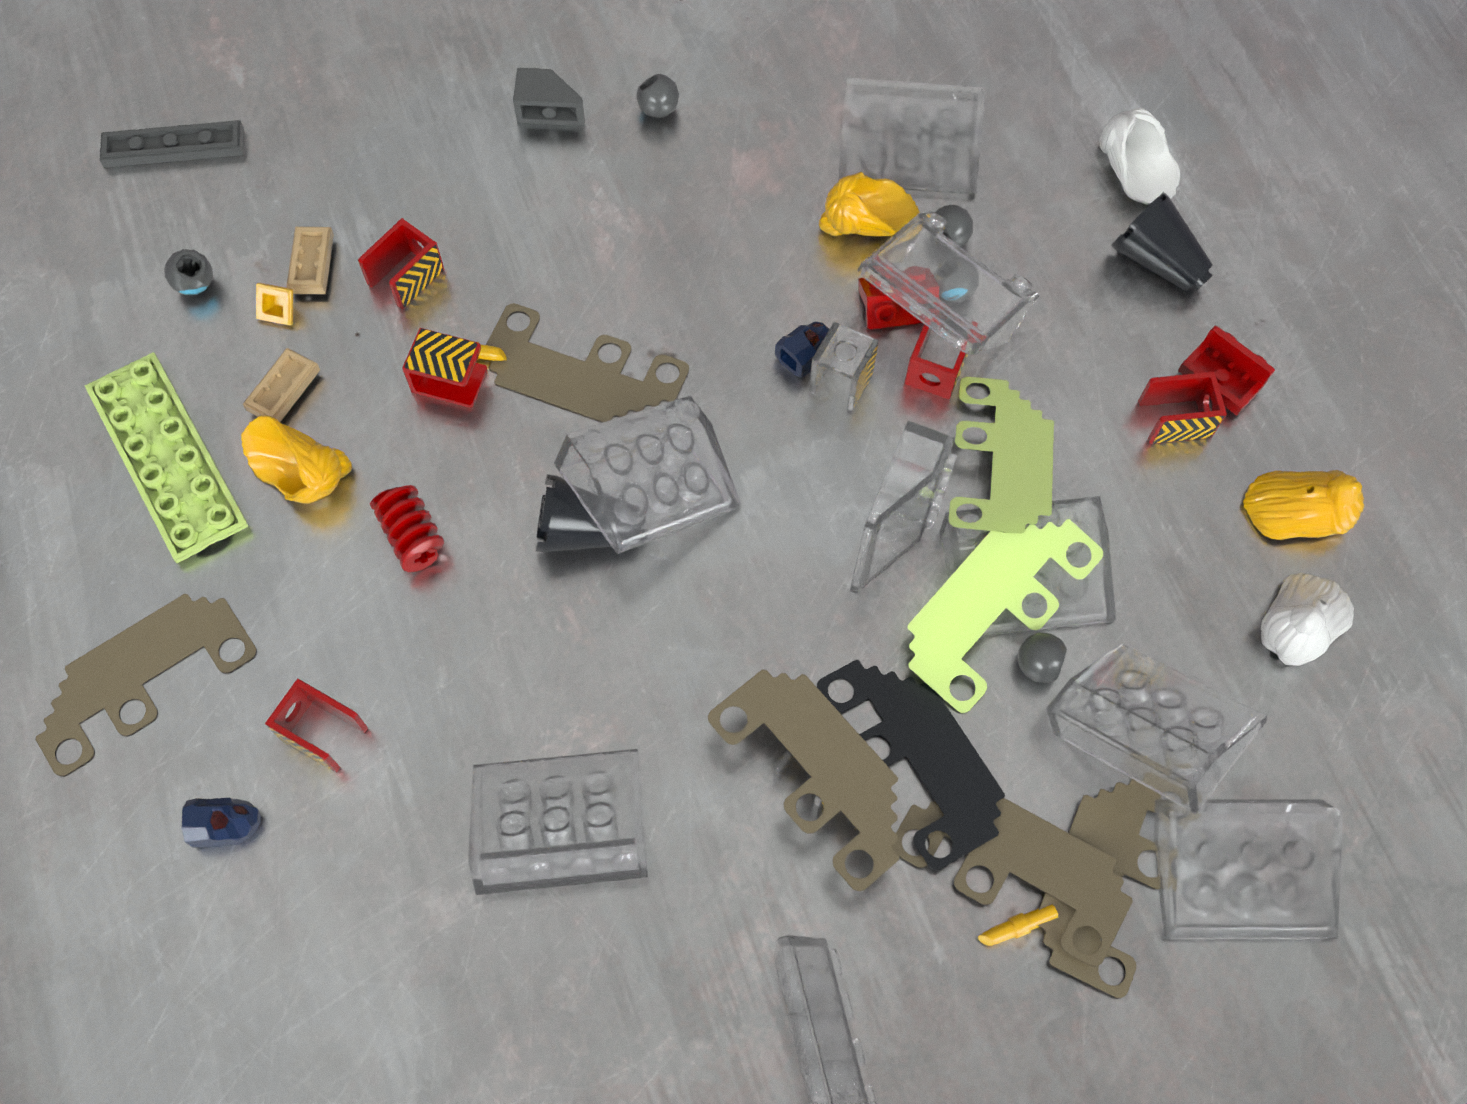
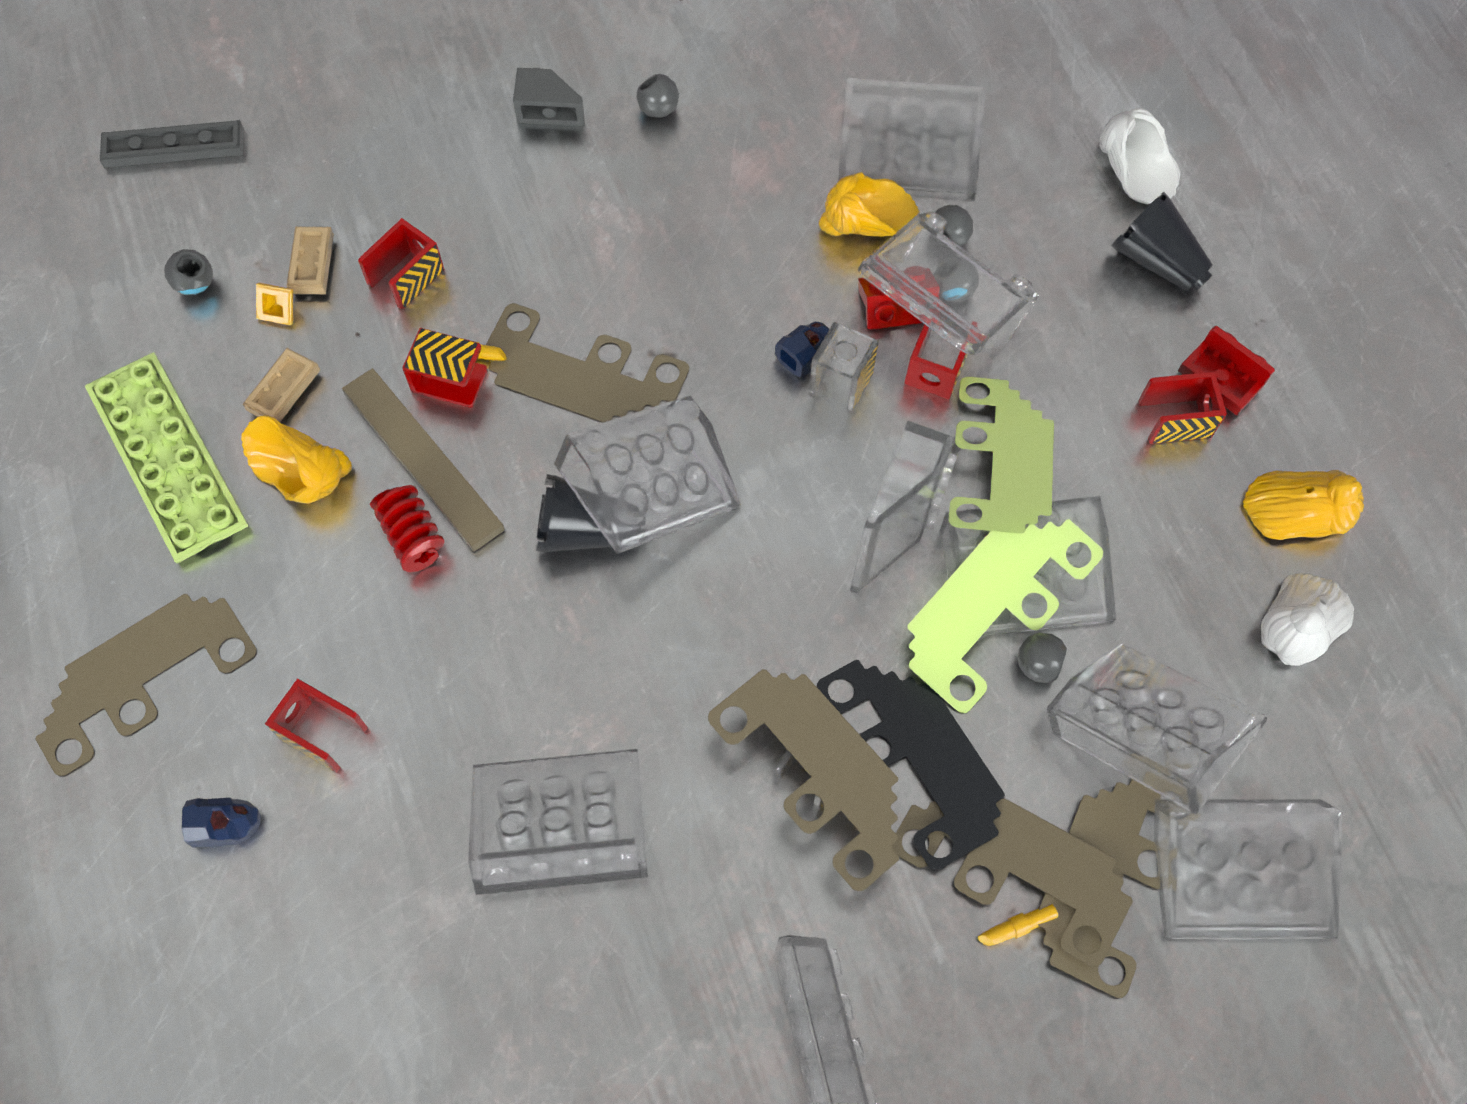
none -> dark tan tile [342,368,505,552]

